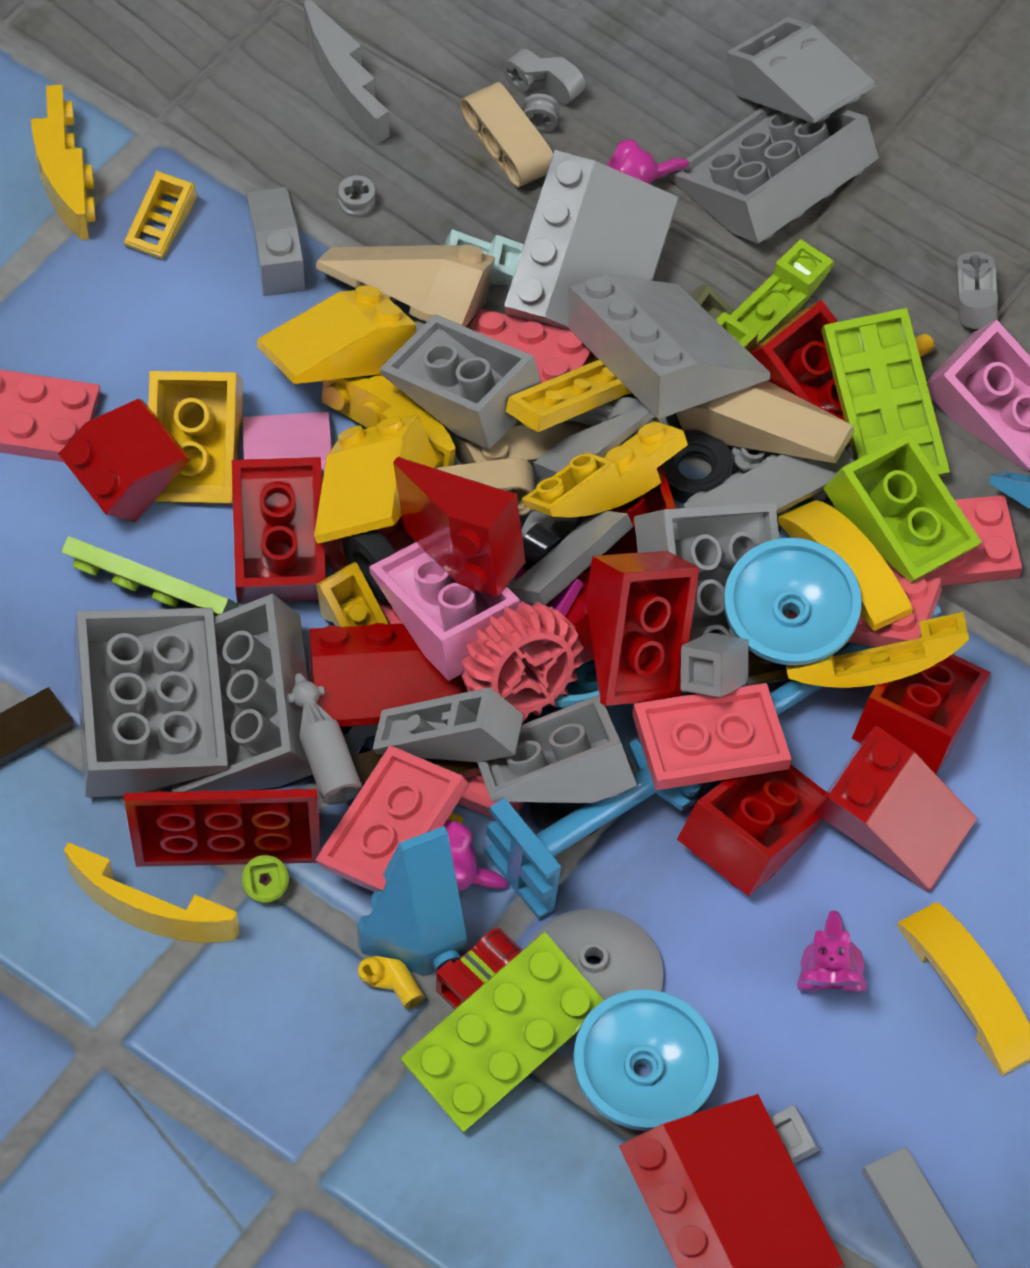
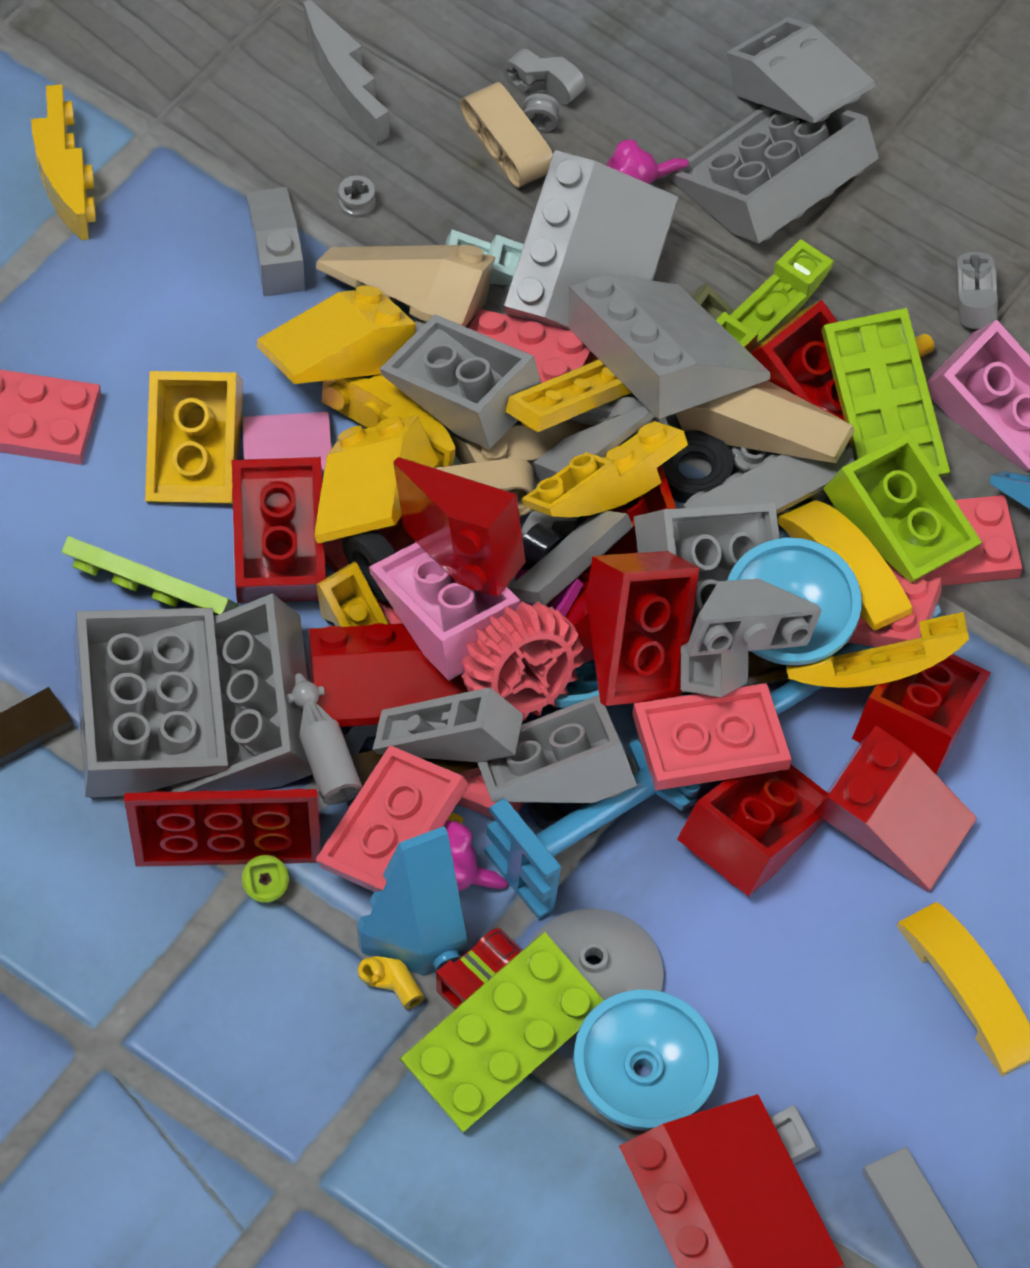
red slope [58,399,191,522] -> none
yellow slope [64,842,240,943] -> none
yellow slope [123,170,198,260] -> none
dark pink animal [797,910,867,993] -> none
none -> light grey slope [685,578,822,656]

